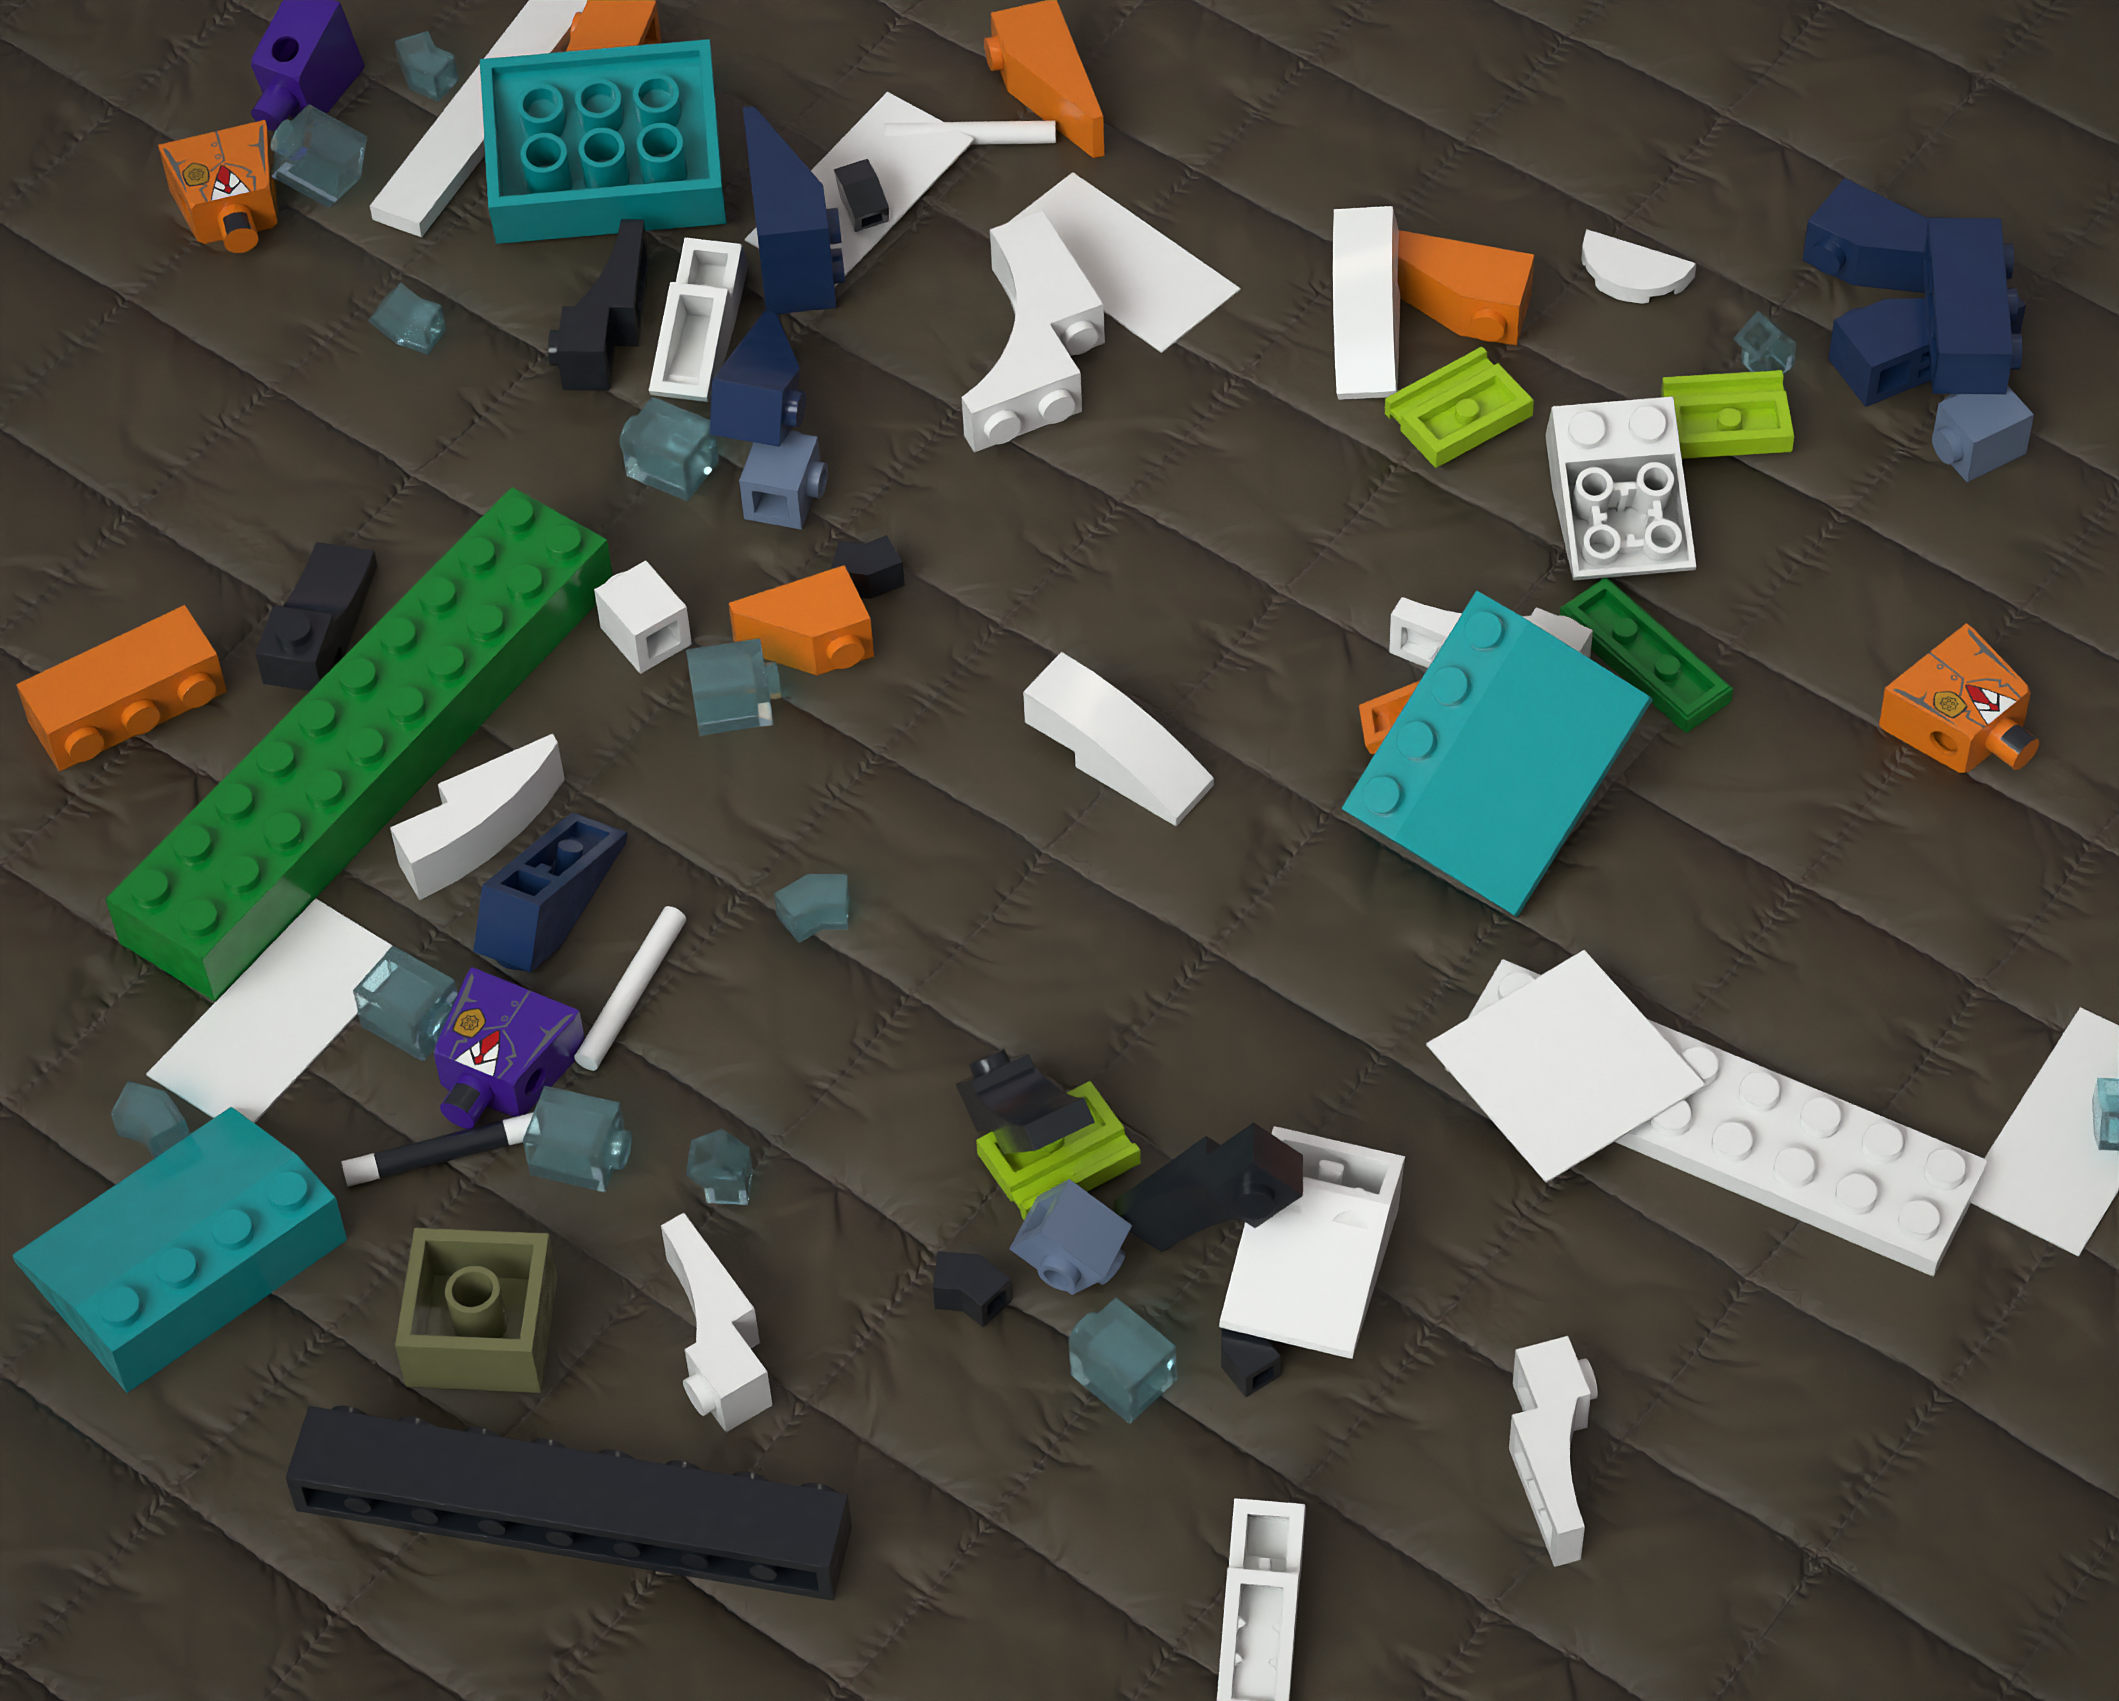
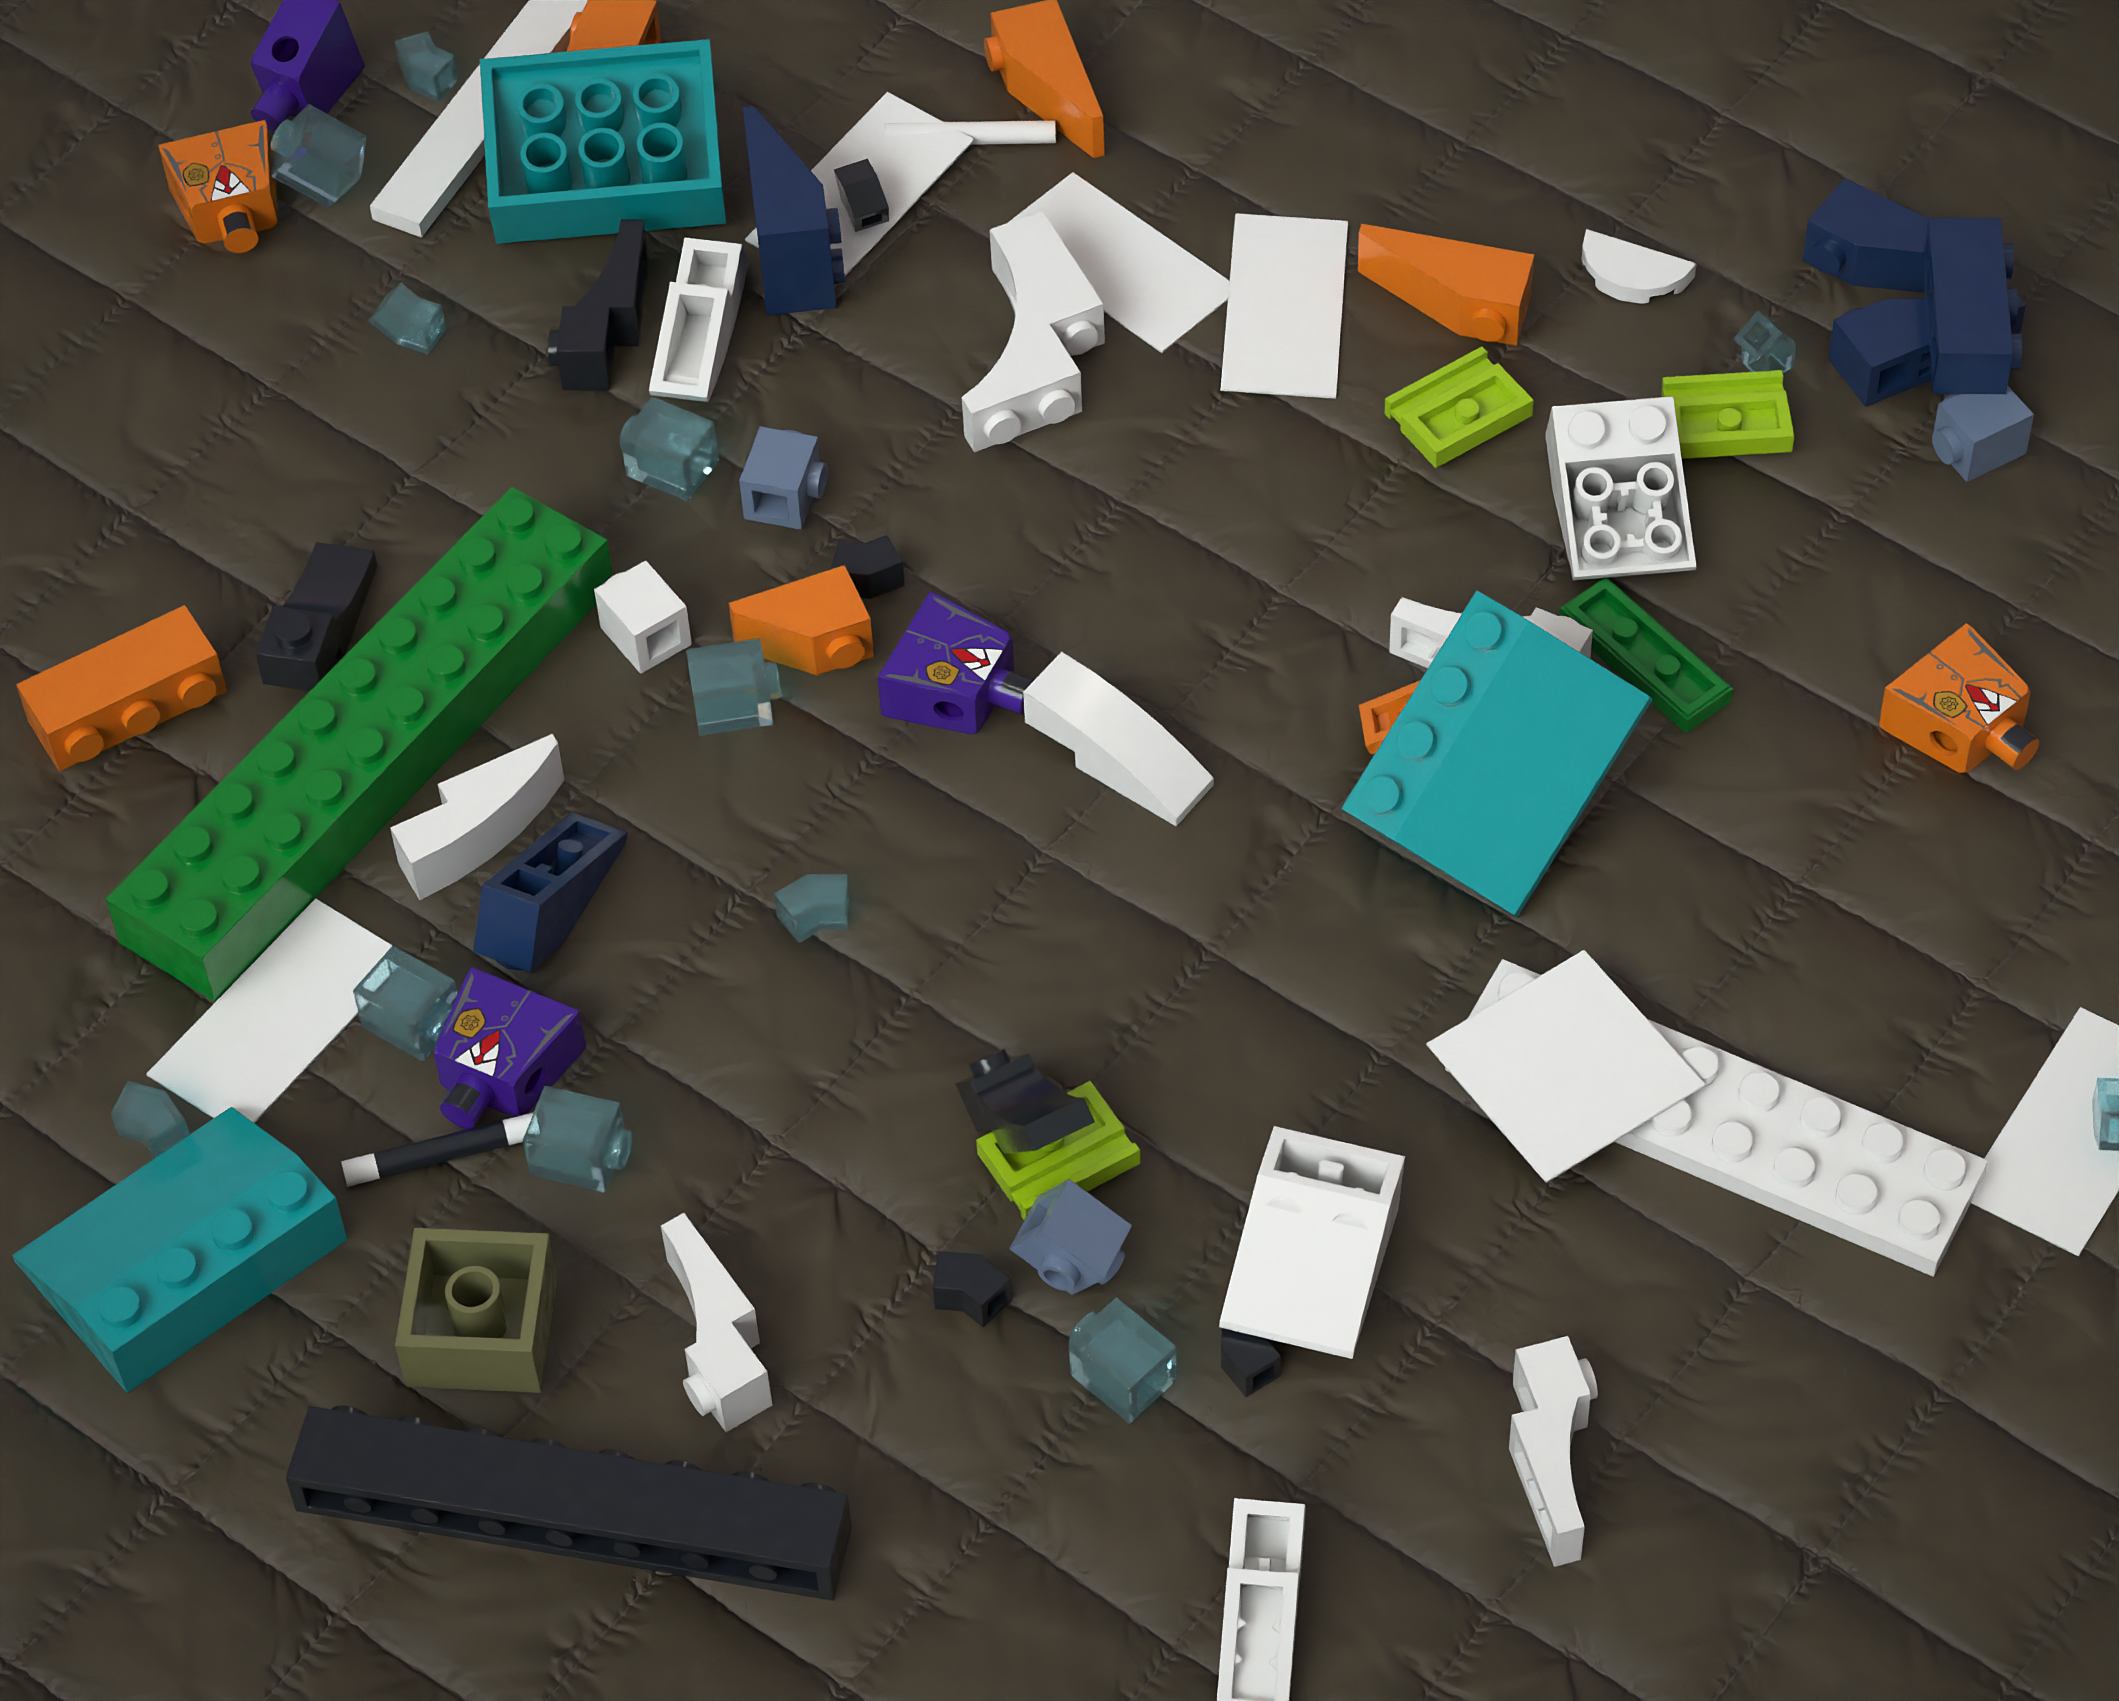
white bar [574,906,686,1071] -> none
clear light blue piece [686,1129,753,1205] -> none
dark blue slope [710,311,806,447] -> none
black slope [1113,1122,1303,1252] -> none
white slope [1333,206,1400,400] -> none
none -> dark purple torso [877,592,1035,734]
none -> white piece [1220,213,1348,399]

